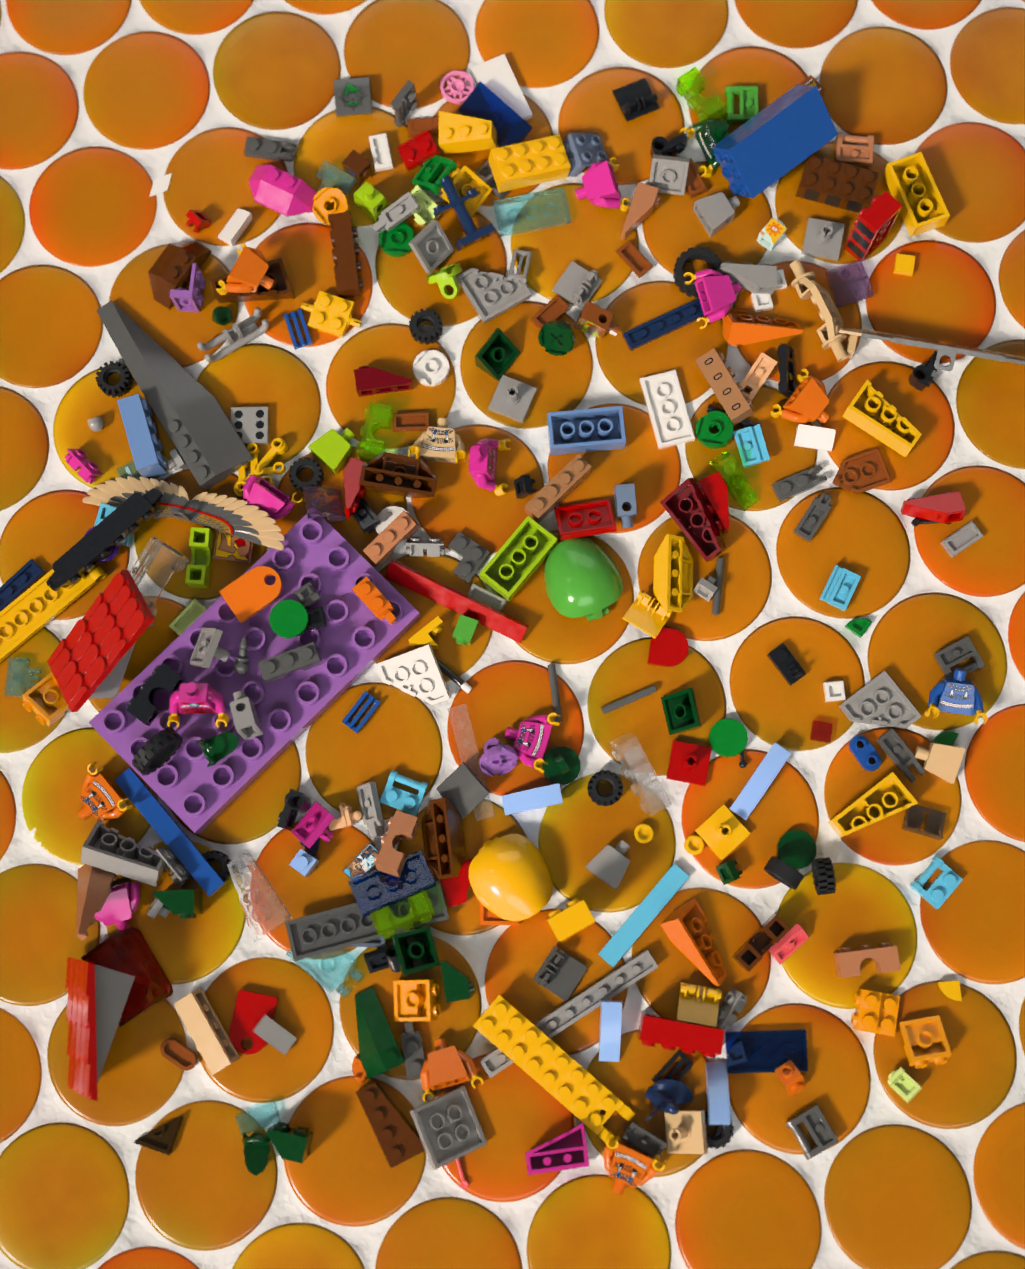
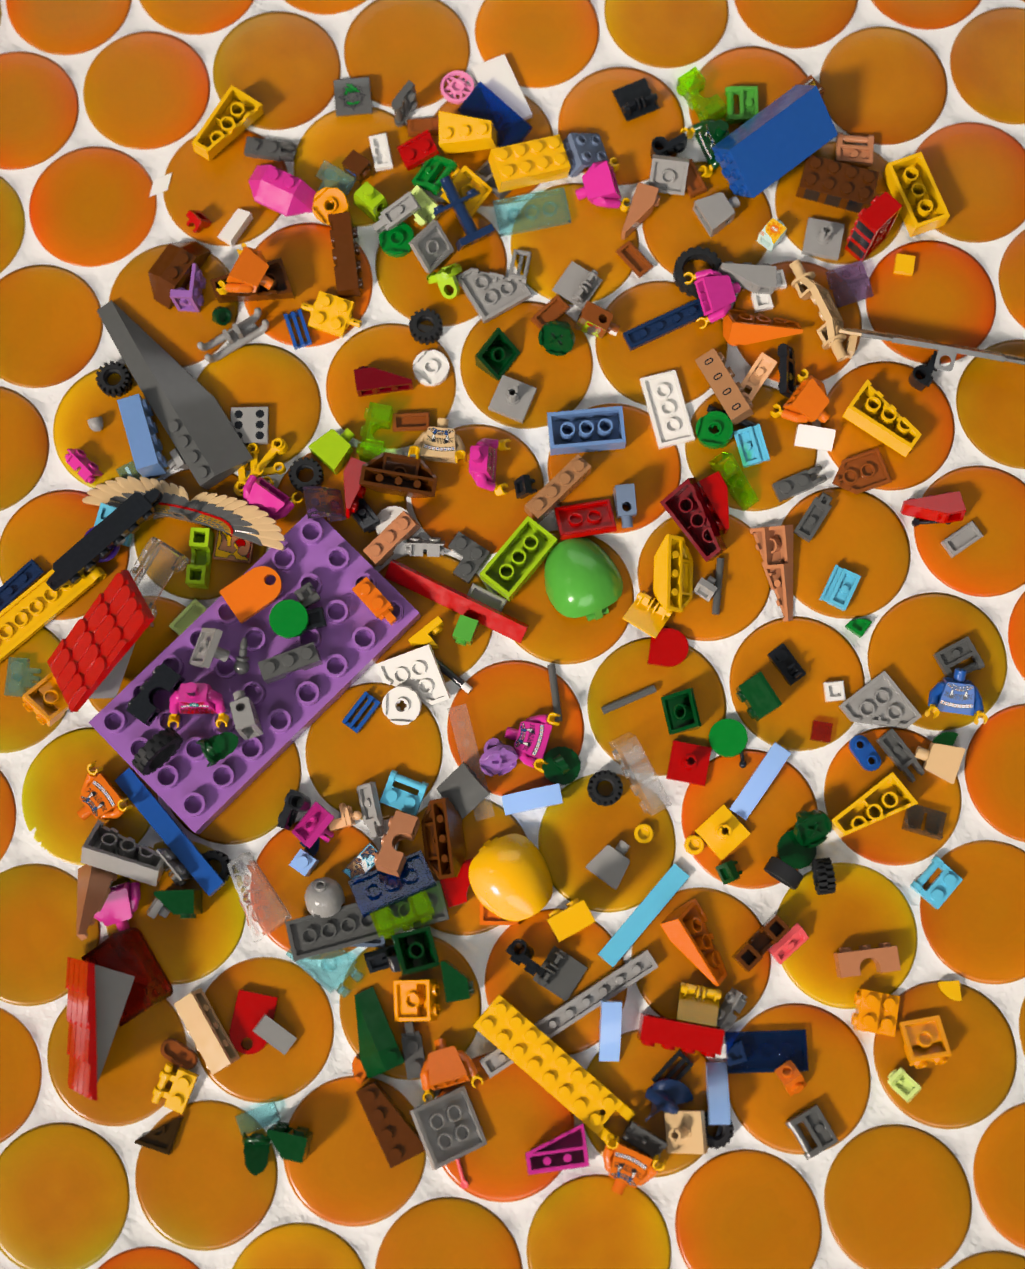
none -> yellow plate [151,1063,199,1114]
none -> yellow wedge [192,85,264,161]
none -> light grey cylinder [304,877,345,918]
none -> white plate [382,686,422,725]
none -> black plate [506,939,546,977]
none -> dark green slope [736,671,782,721]
none -> nougat wedge [750,525,793,621]
none -> dark green tile [794,810,832,848]

